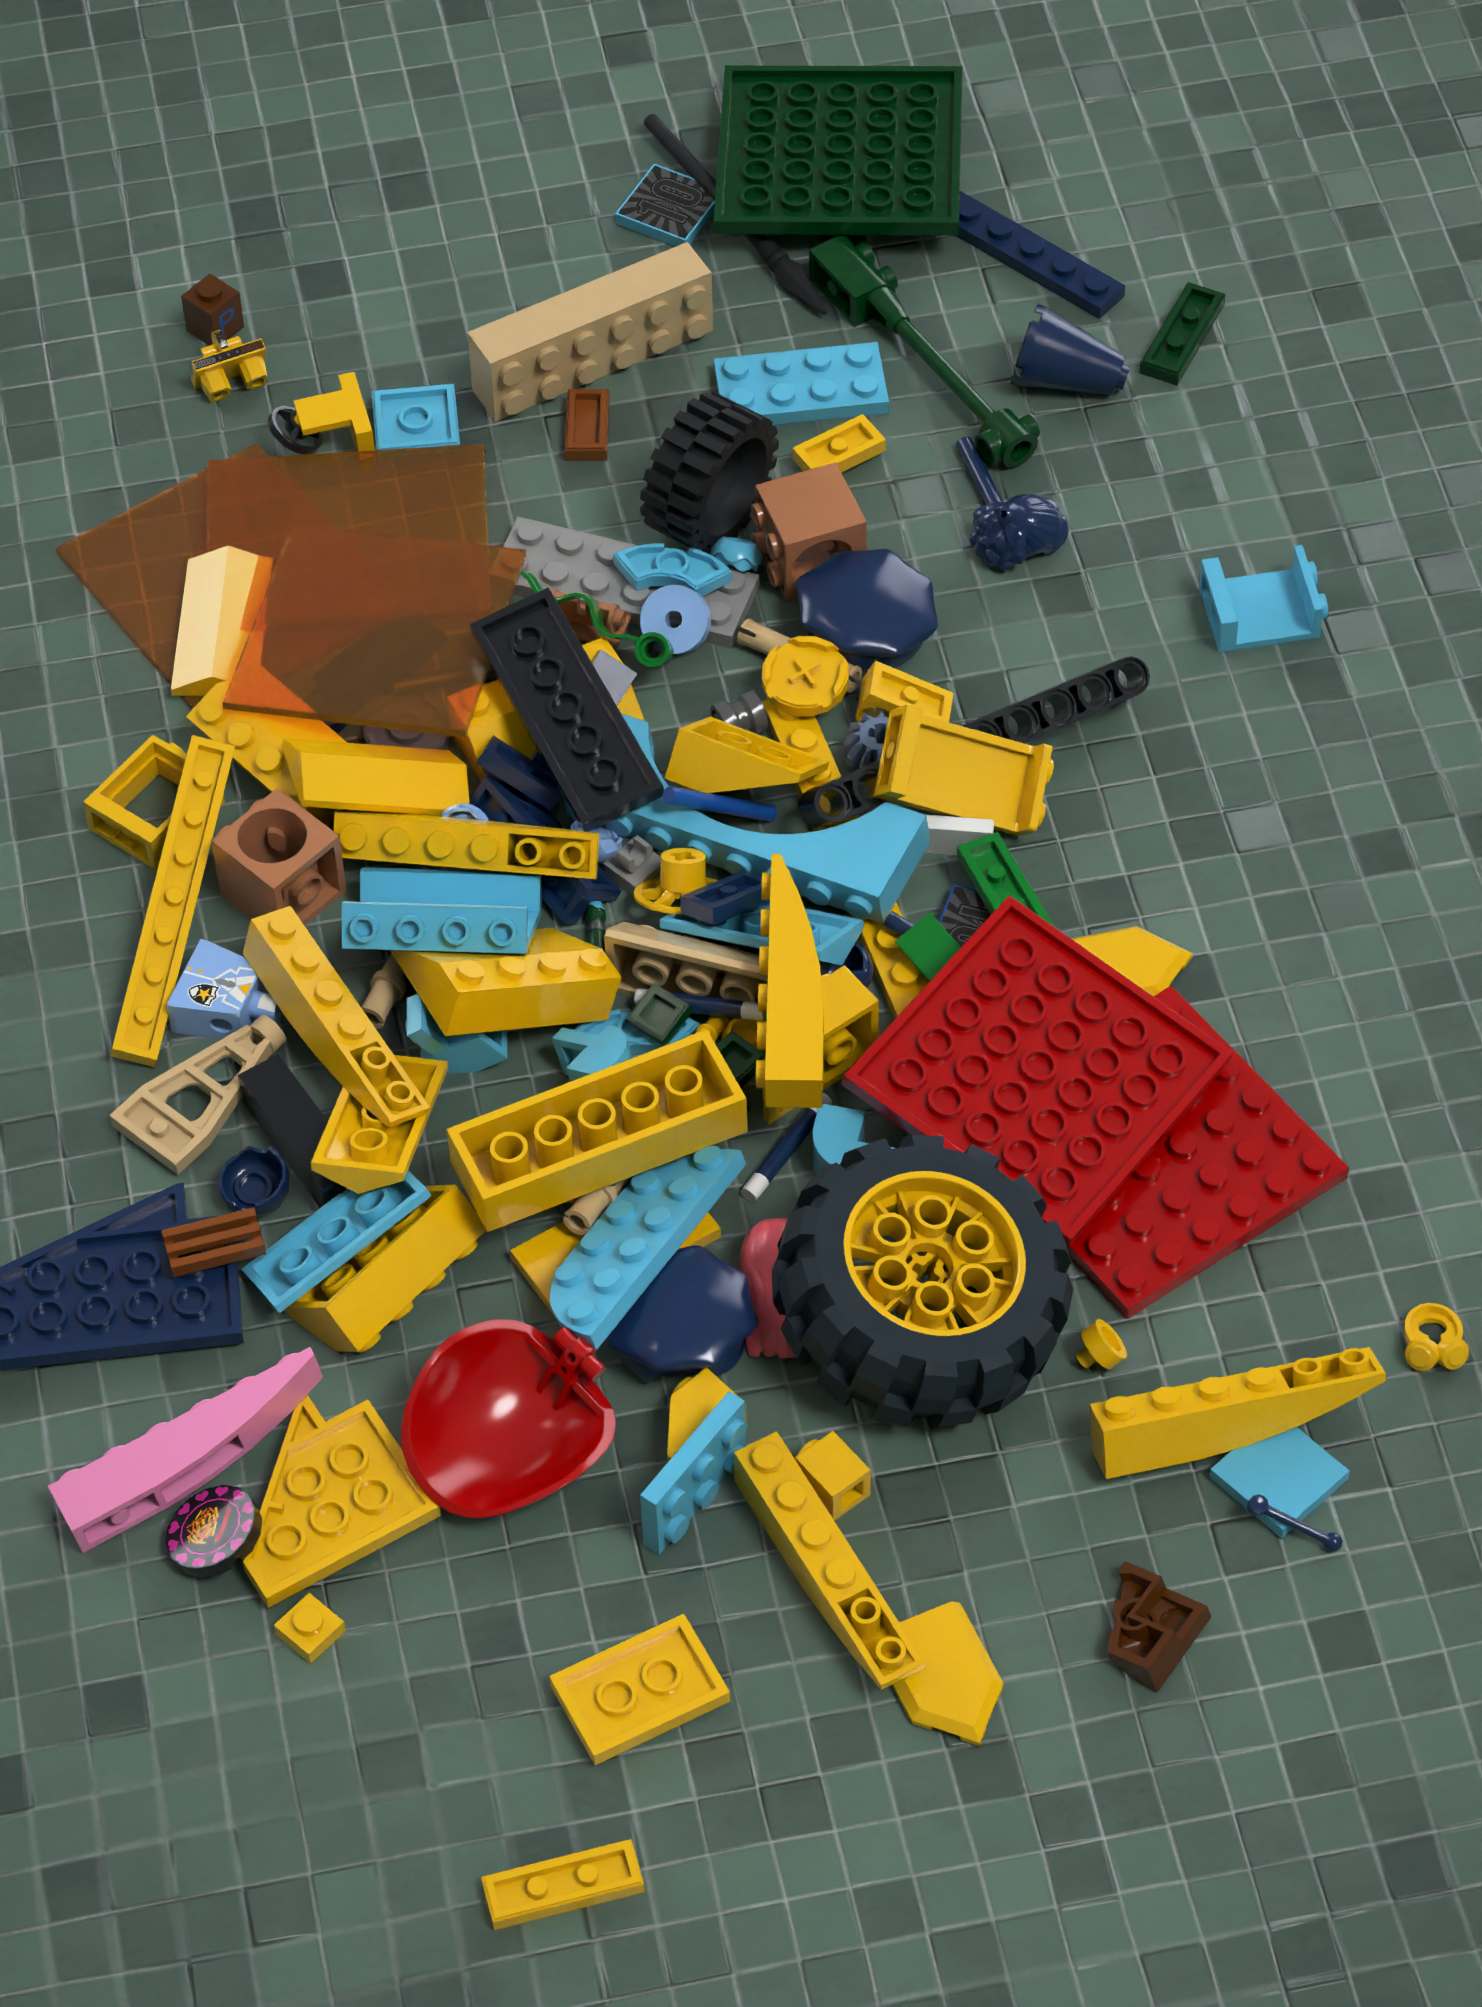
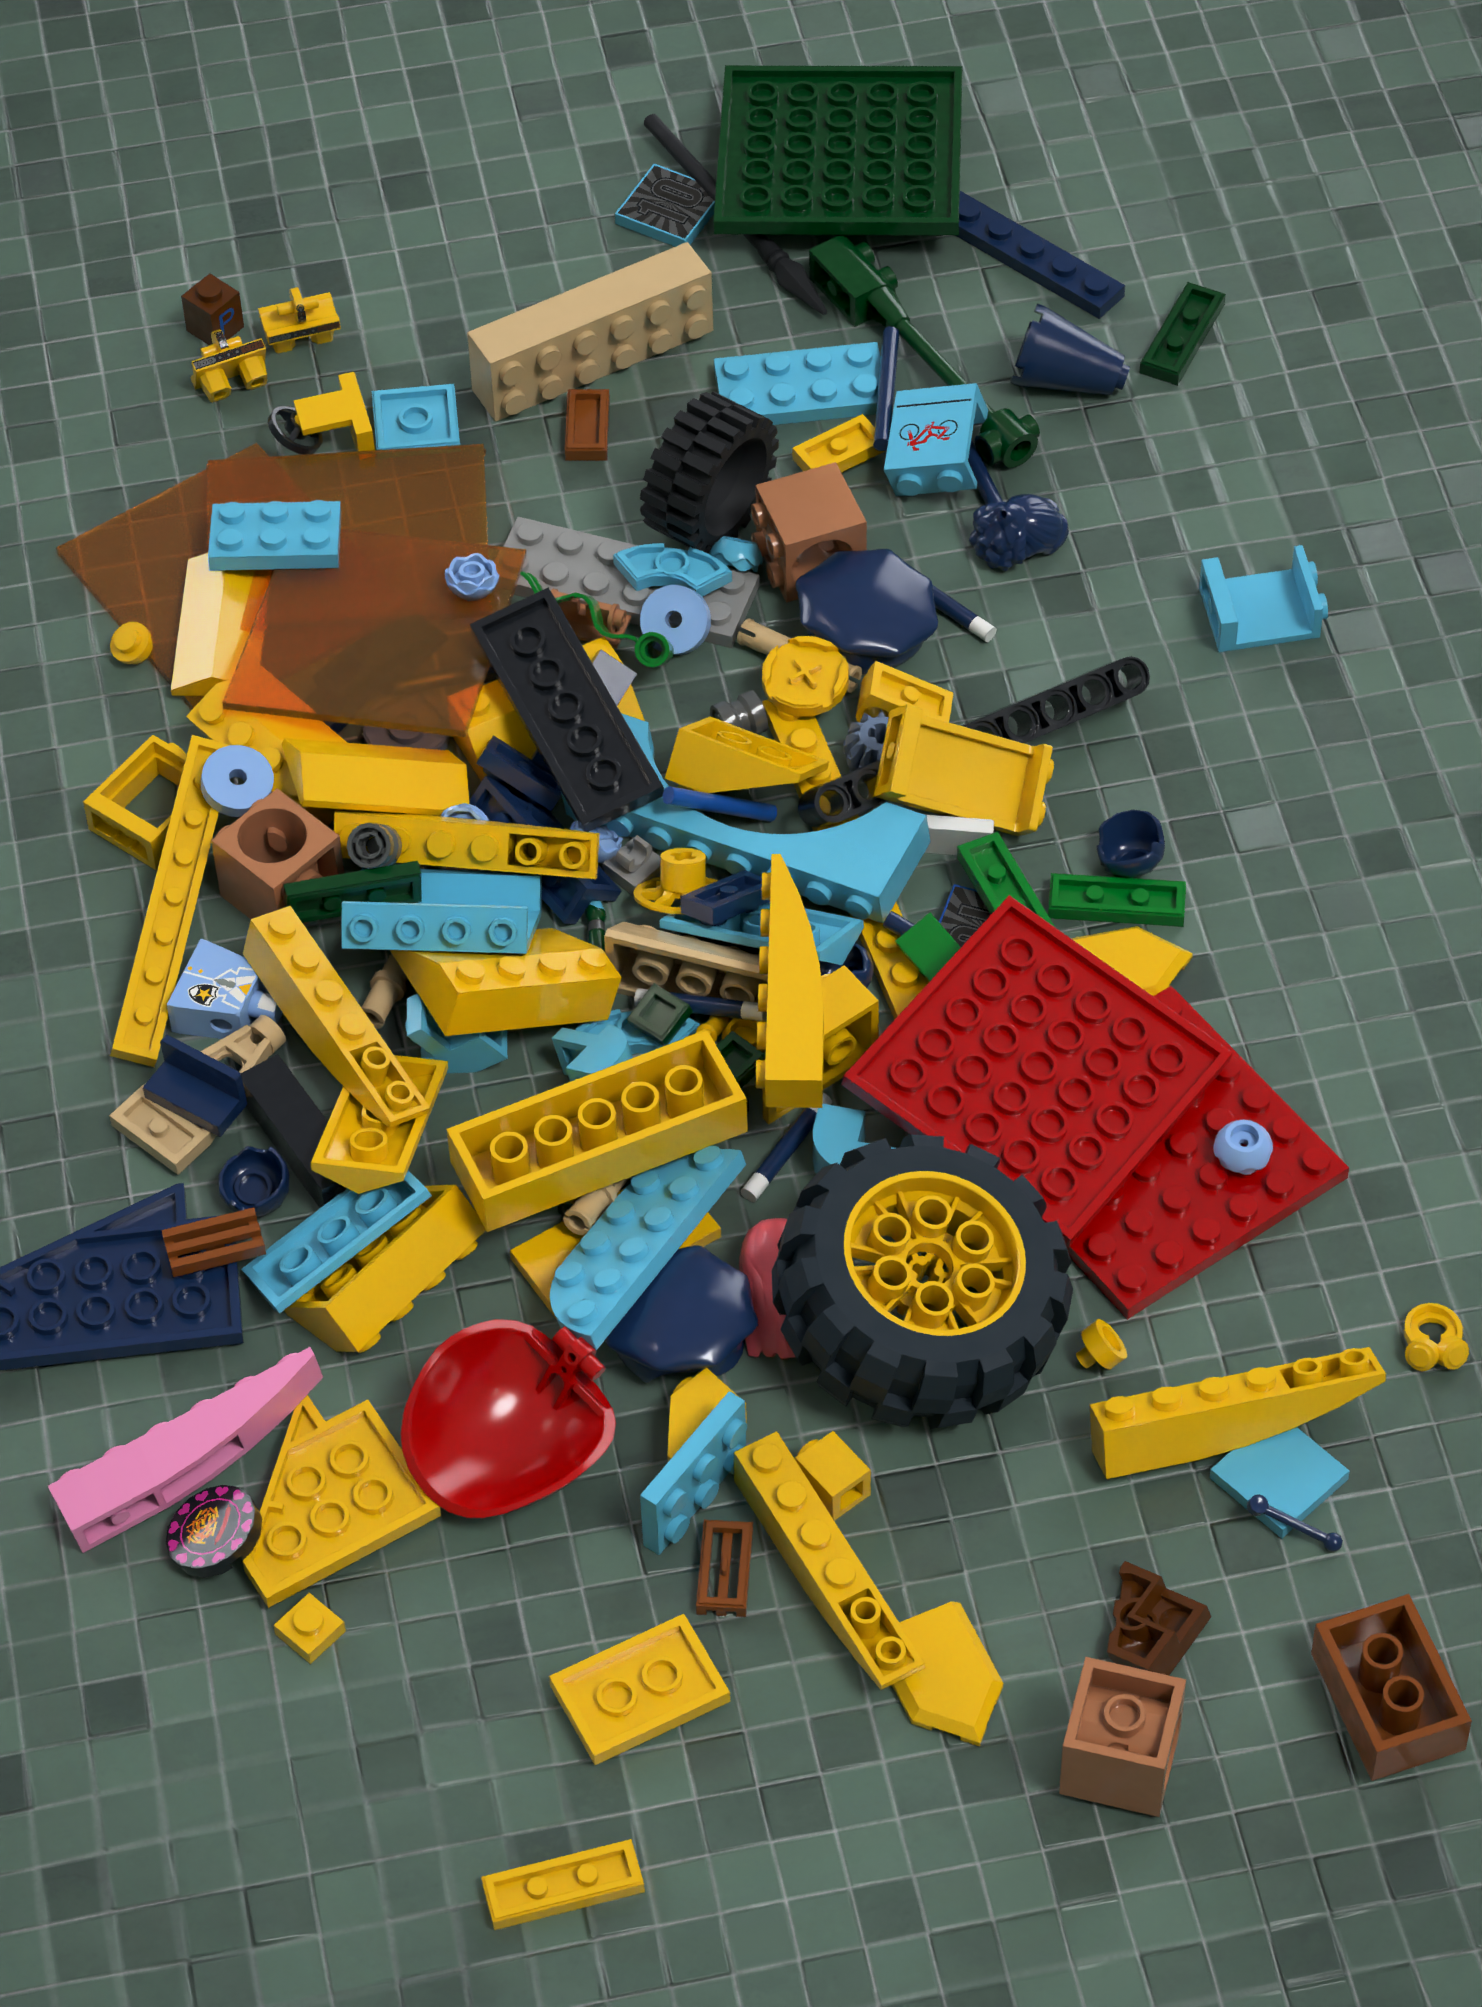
none -> yellow plate [110,622,153,664]
none -> dark blue panel [143,1035,247,1137]
none -> light blue piece [201,745,274,817]
none -> medium azure plate [208,500,342,571]
none -> yellow hips [258,287,341,354]
none -> dark green tile [284,861,422,923]
none -> dark grey wheel [347,823,402,868]
none -> light blue plate [445,553,500,601]
none -> dark orange tile [696,1519,753,1617]
none -> dark blue bar [873,327,899,451]
none -> medium azure panel [884,383,988,496]
none -> dark blue bar [933,585,997,642]
none -> green tile [1048,873,1186,927]
none -> nougat brick [1059,1657,1186,1817]
none -> dark blue hair [1097,810,1165,878]
none -> light blue plate [1213,1119,1273,1175]
none -> dark orange brick [1311,1594,1472,1781]

